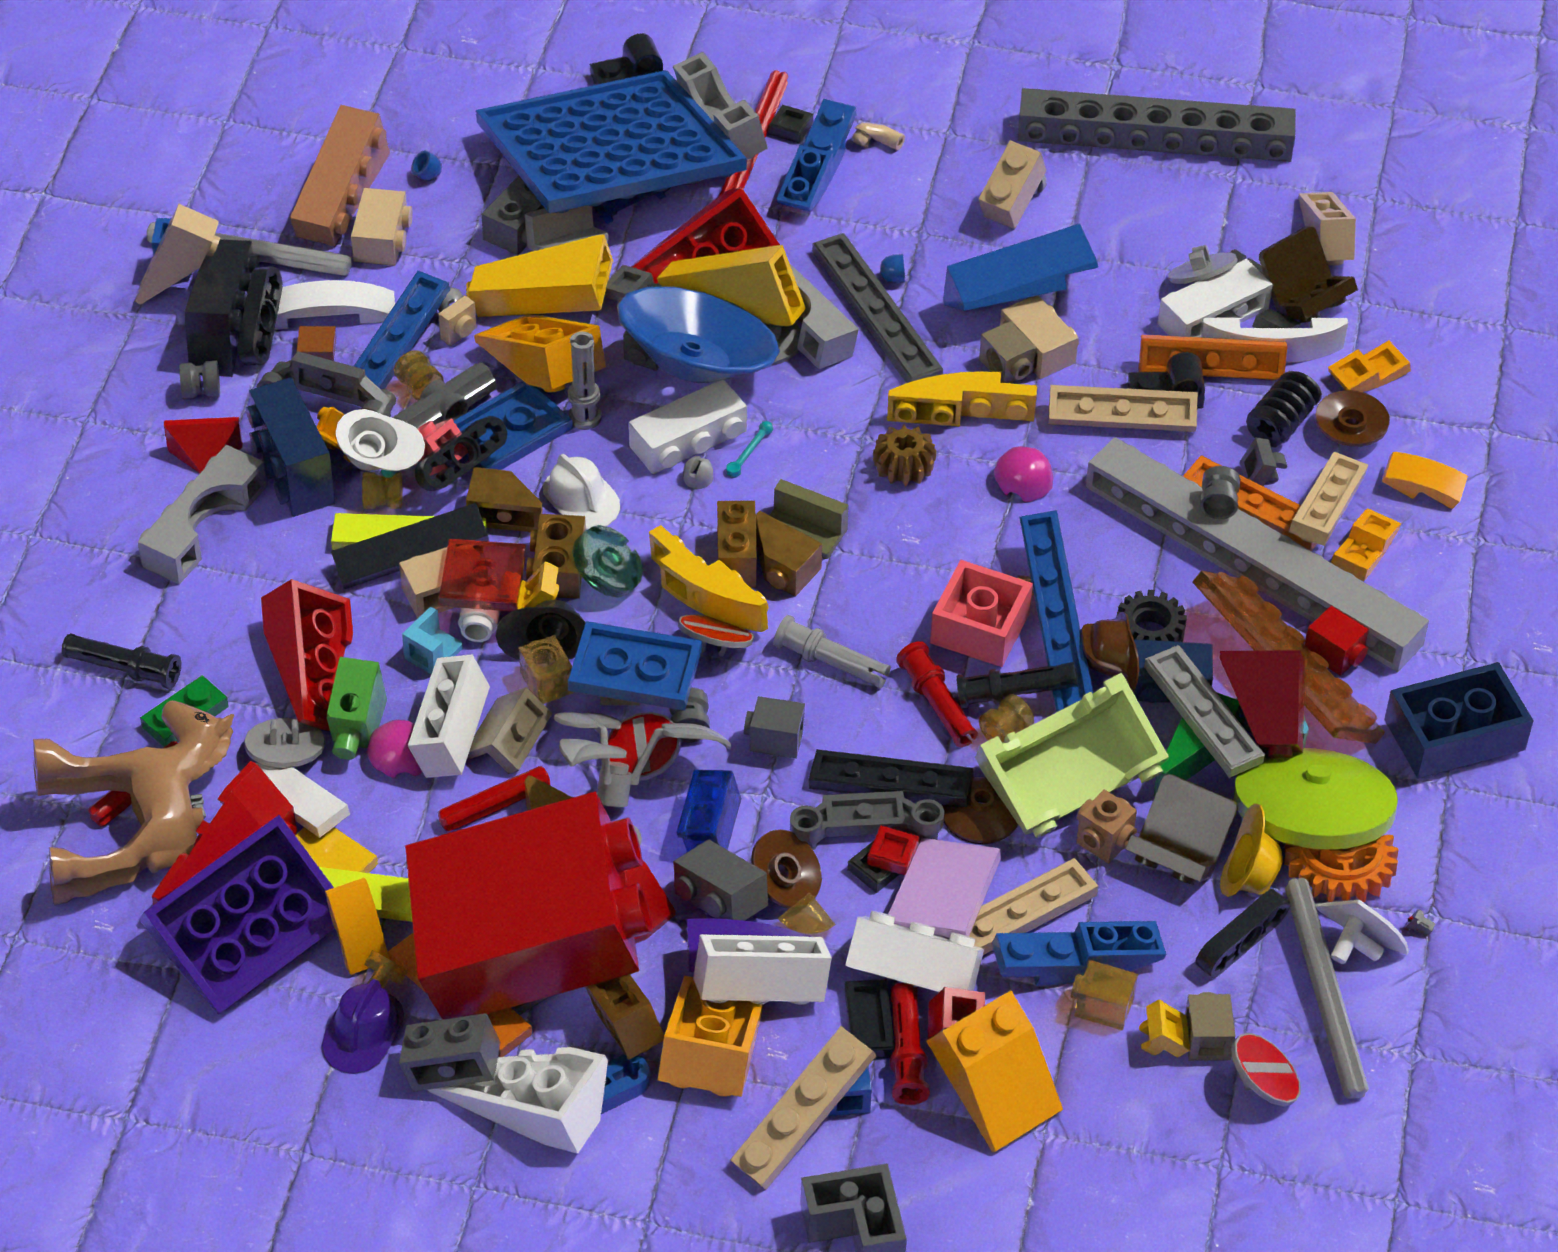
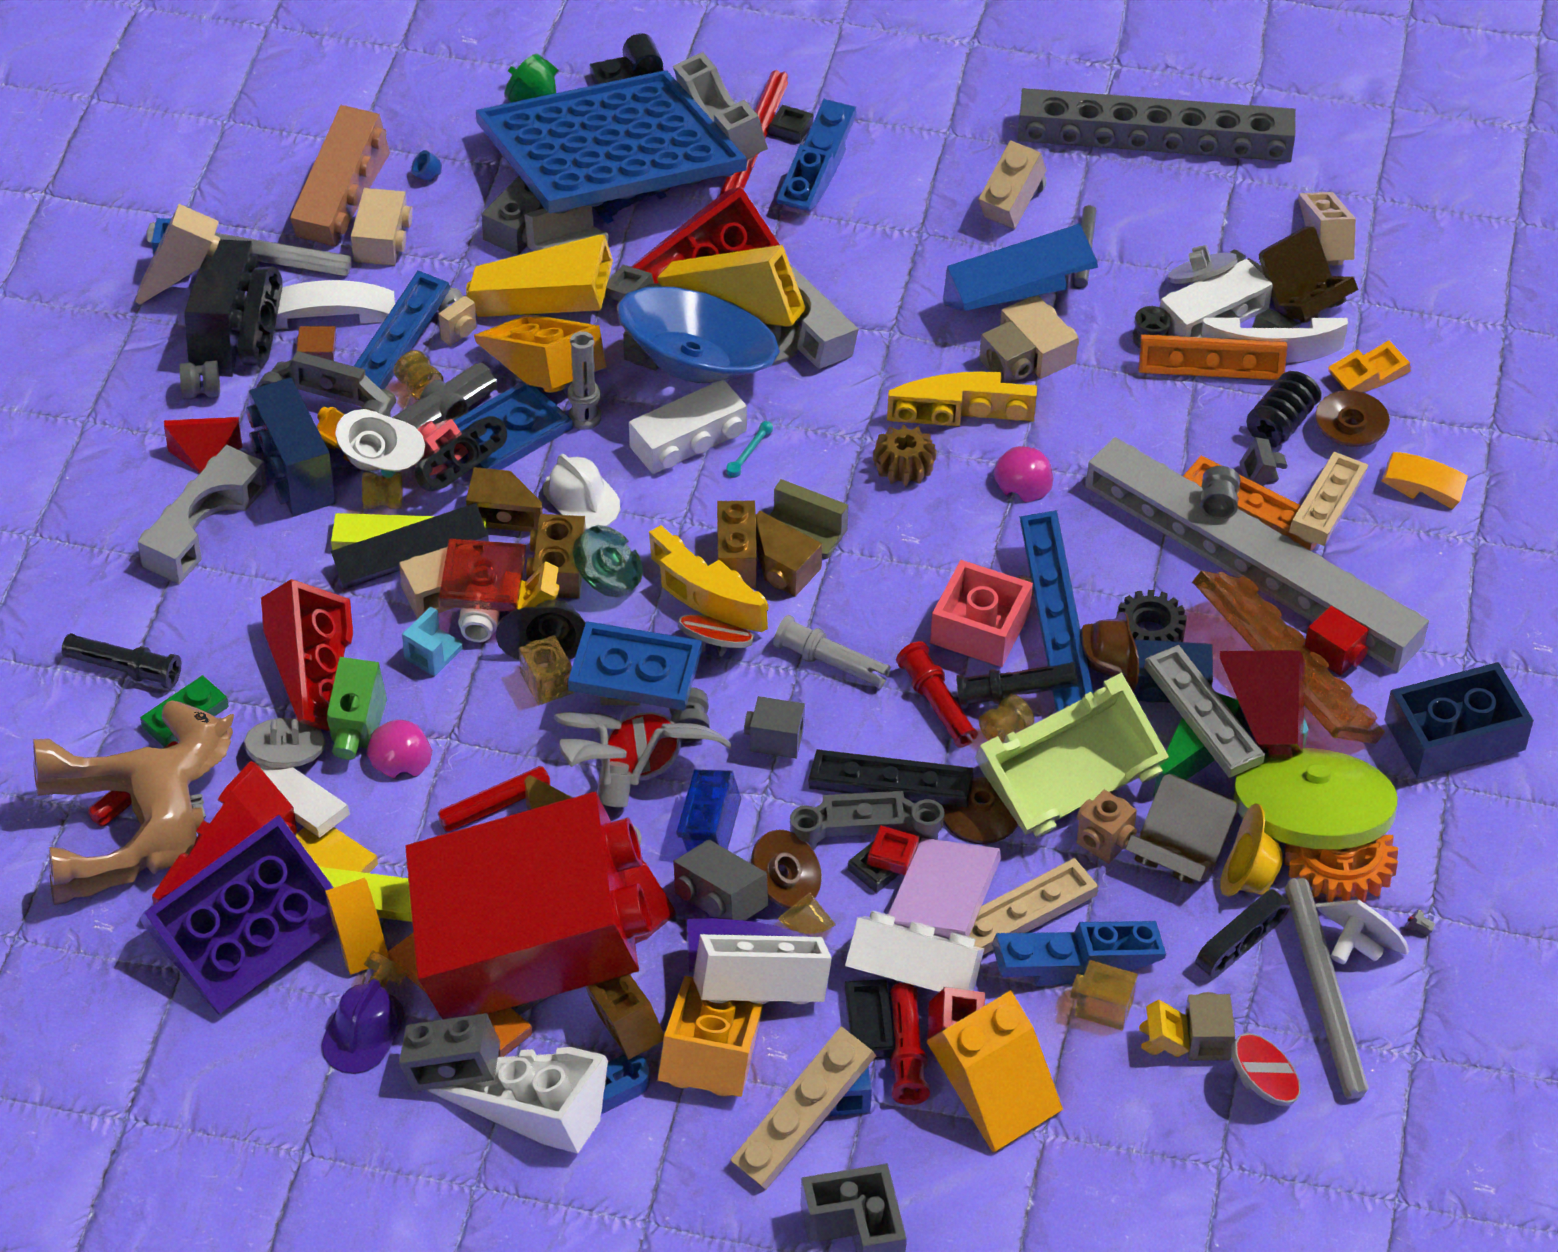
white brick [408,654,490,778] -> none
dark tan panel [468,687,552,774] -> none
light grey hinge [683,456,713,489] -> none
dark grey tile [812,233,943,383] -> none
tan arm [852,122,905,150] -> none
blue hinge [880,254,905,283] -> none
tan plate [1048,385,1198,432] -> none
black plate [1127,352,1205,408] -> none
light orange slope [1331,508,1401,581] -> none
none -> green helmet [504,53,559,103]
none -> dark grey bar [1074,205,1097,288]
none -> pearl dark grey wheel [1132,306,1171,348]

